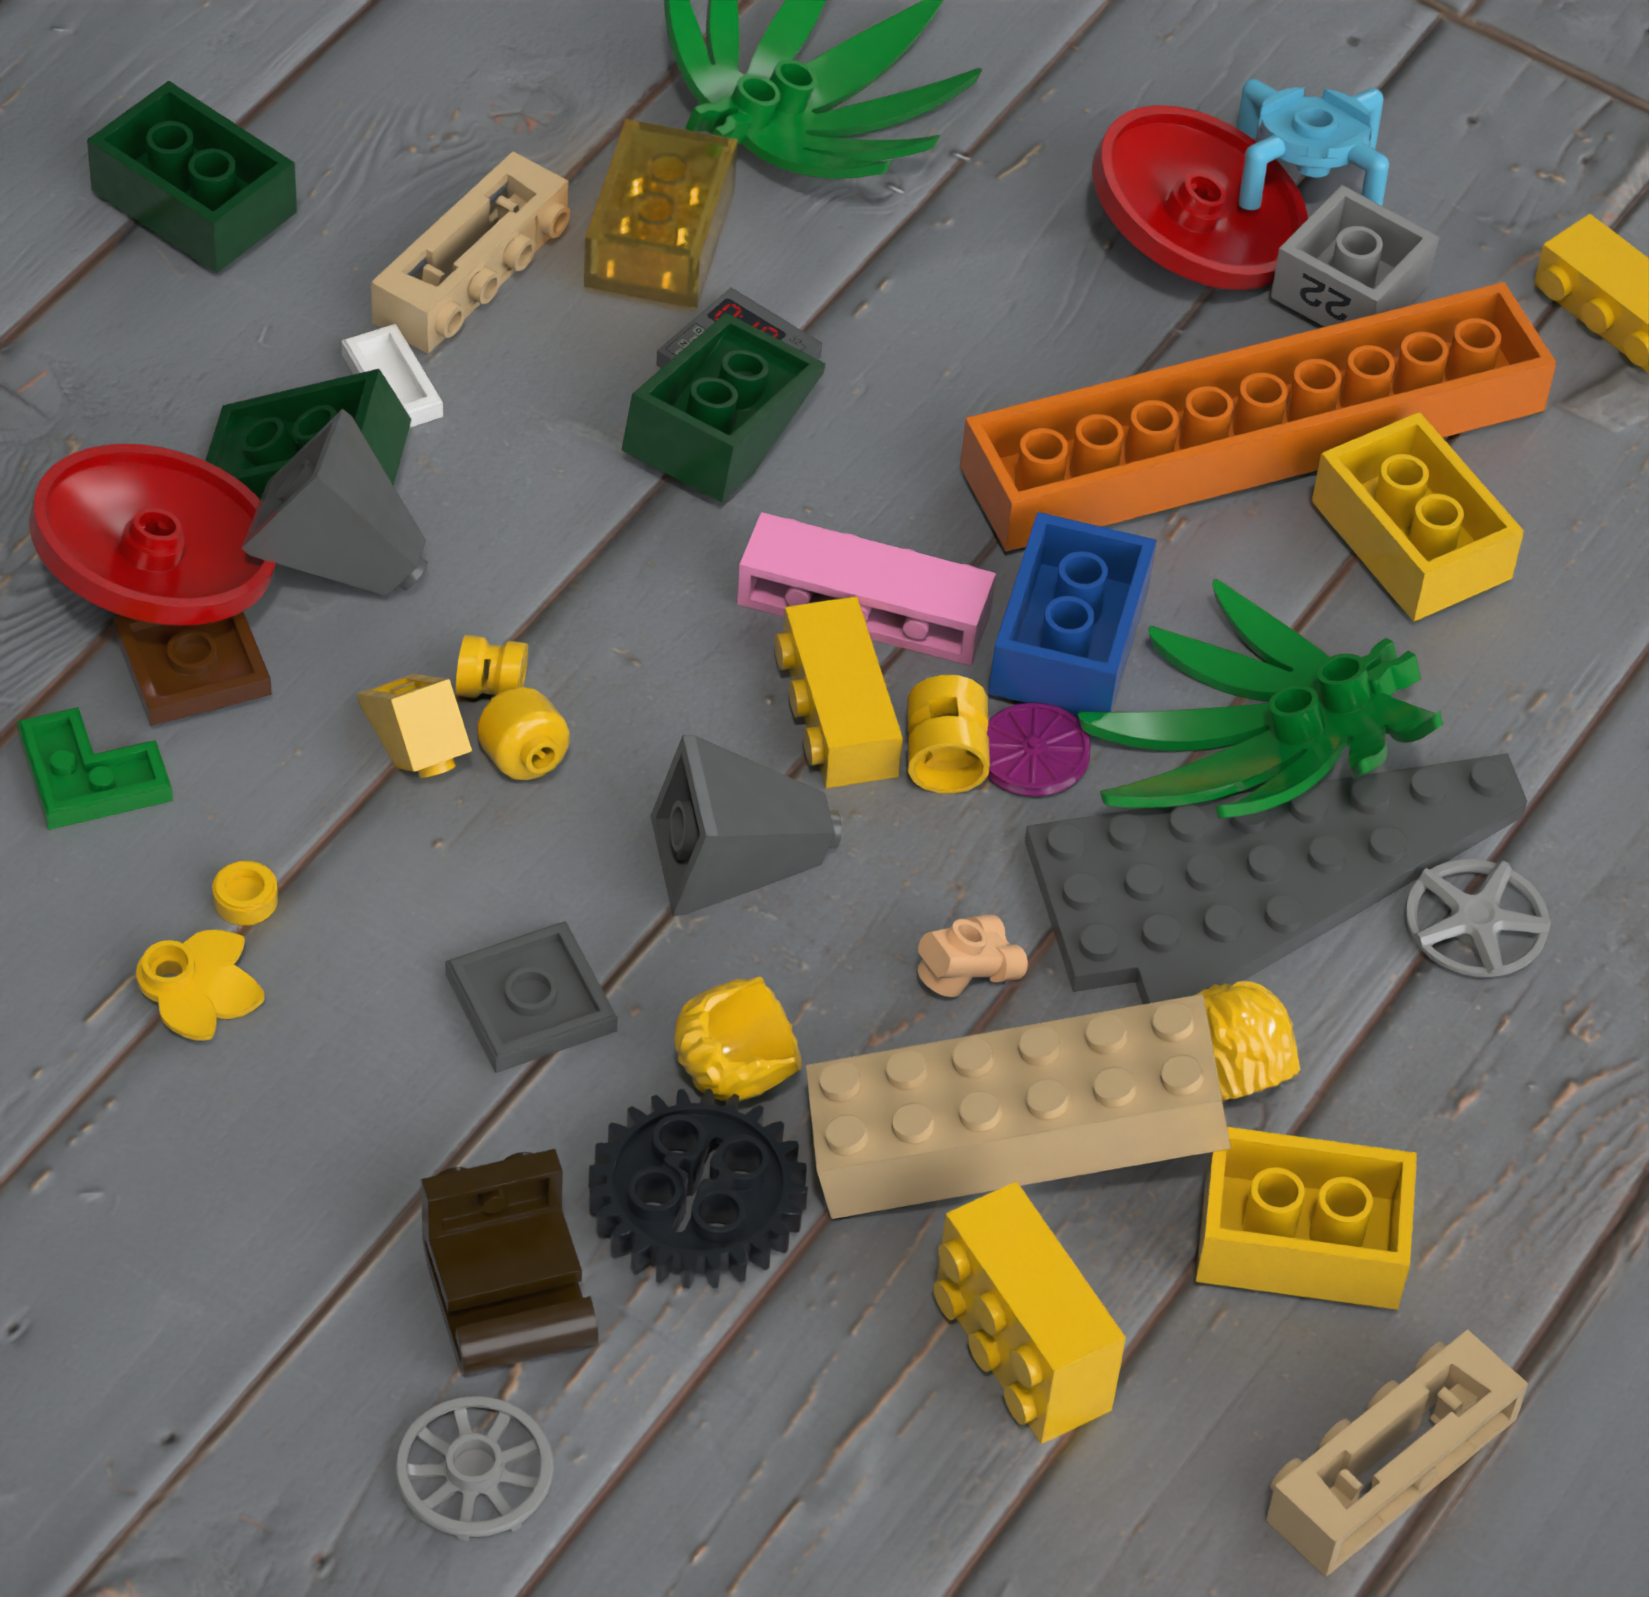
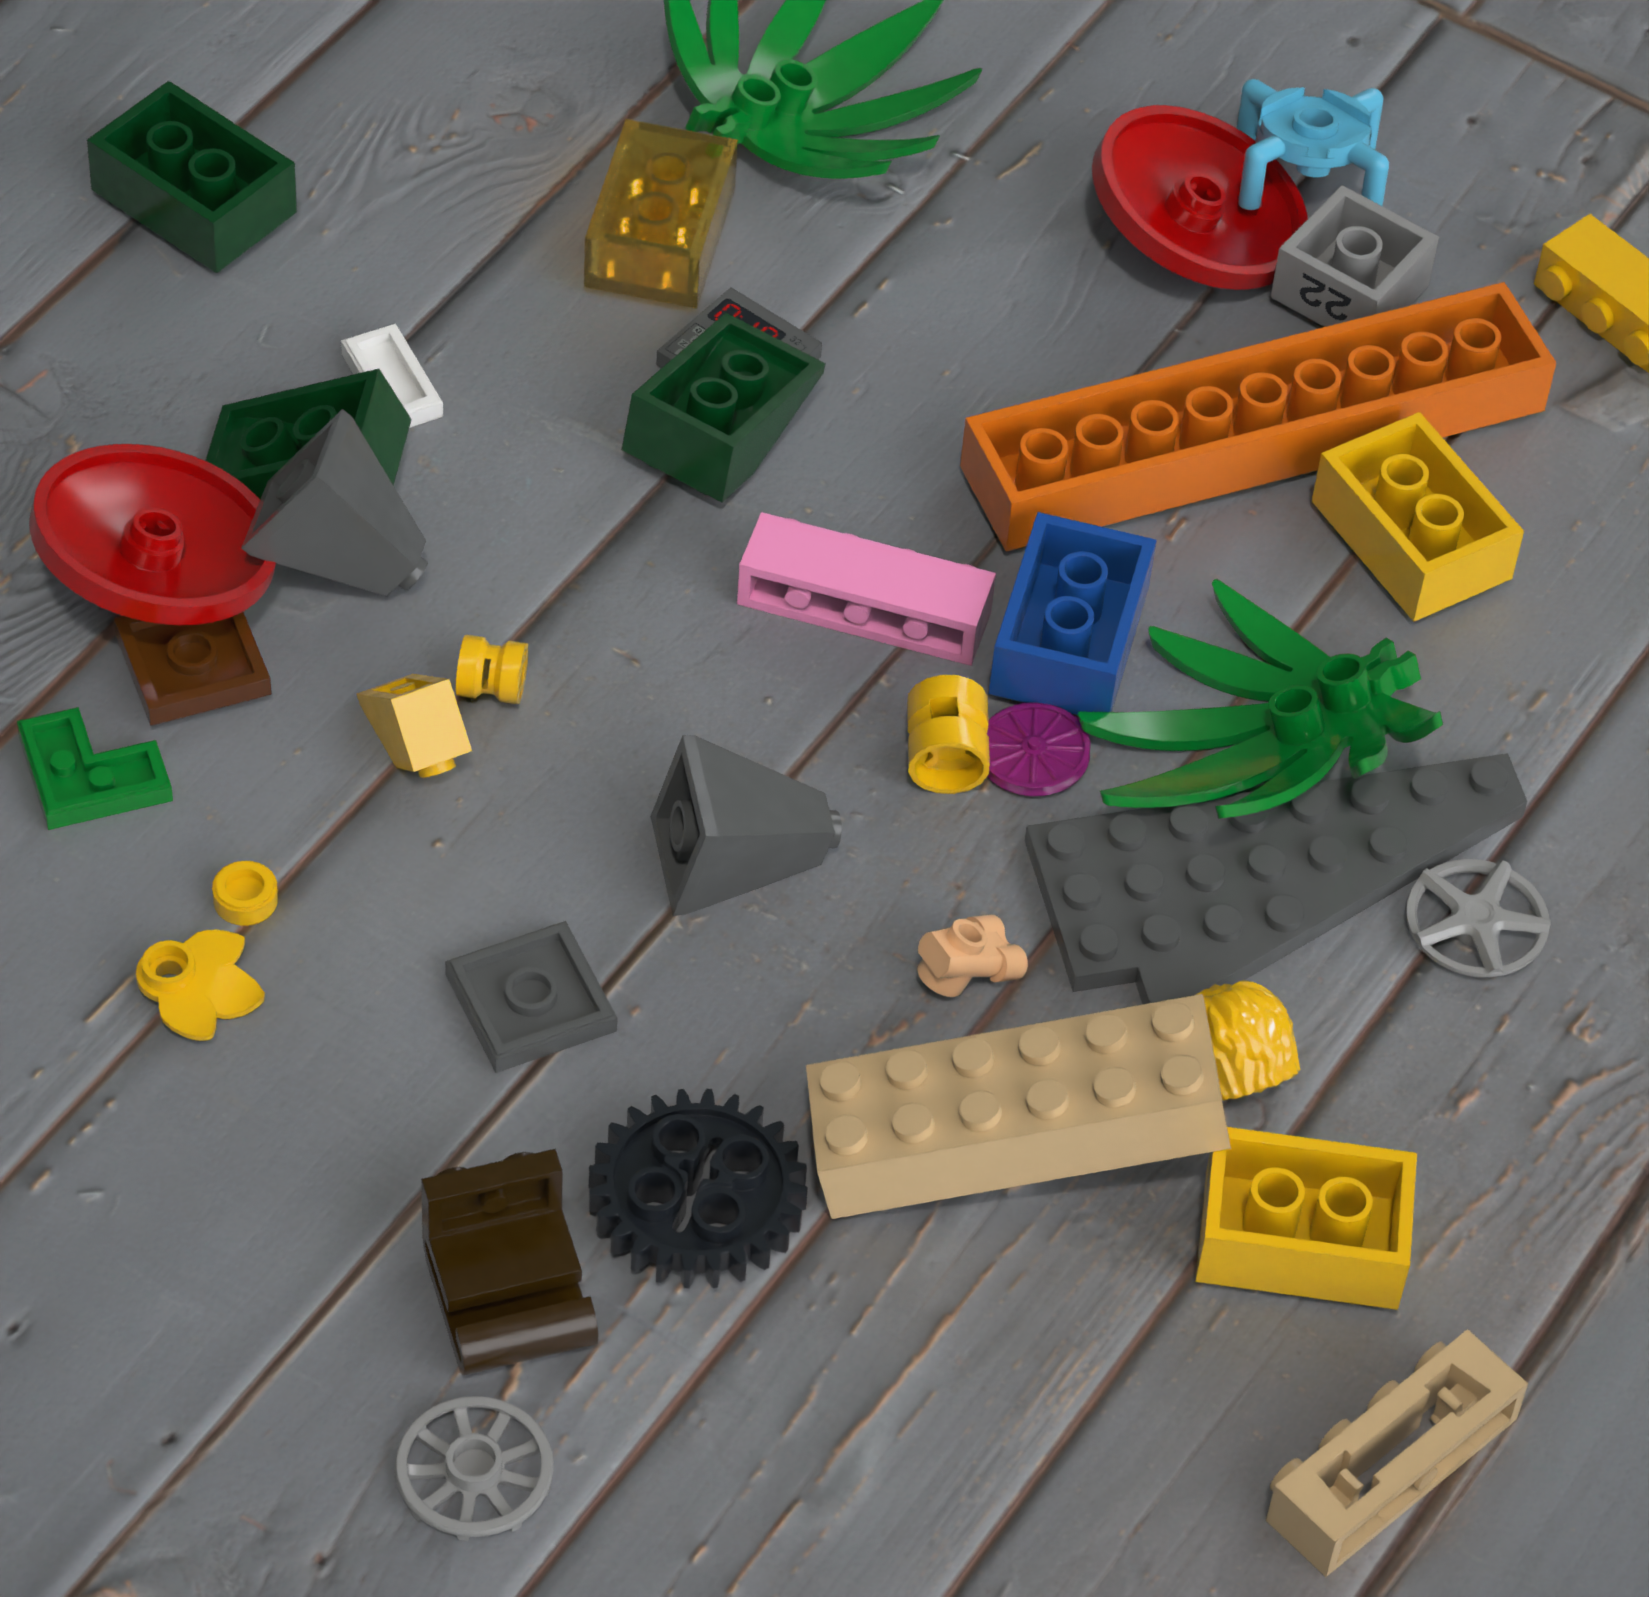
tan brick [371,151,571,354] -> none
yellow head [477,687,570,781] -> none
yellow hair [674,976,802,1101] -> none
yellow brick [774,596,903,789] -> none
yellow brick [933,1181,1126,1444] -> none

